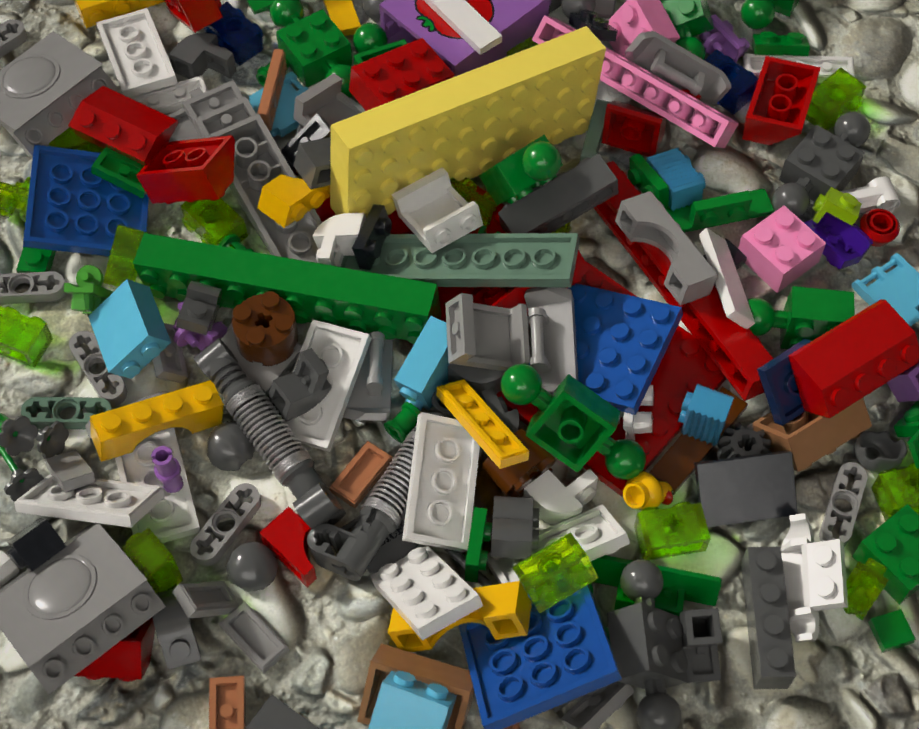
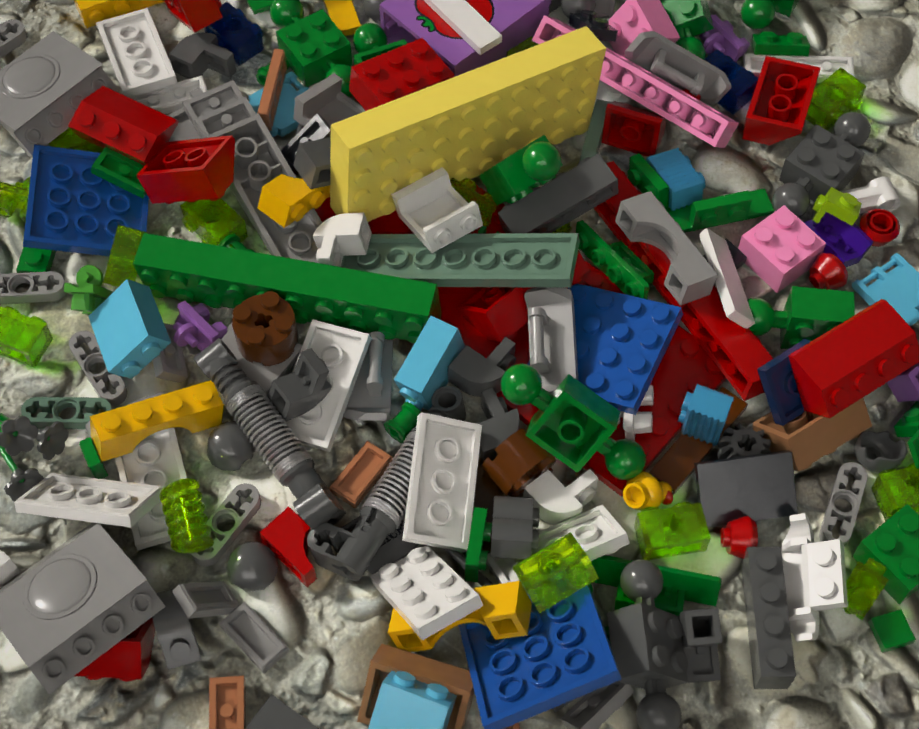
black brick [6,518,67,571] -> none
light grey tile [45,449,96,492] -> none
clear neon green brick [121,527,183,593] -> none
medium lavender pin [151,446,183,493] -> none
dark grey brick [176,281,222,336] -> none
black plate [352,204,392,270] -> none
yellow tile [436,379,530,469] -> none
light grey panel [445,293,531,371] -> none
none -> green tile [79,437,108,479]
none -> clear neon green piece [159,478,214,554]
none -> green bracket [576,220,655,299]
none -> red cone [720,516,758,559]
none -> red cone [809,253,848,290]

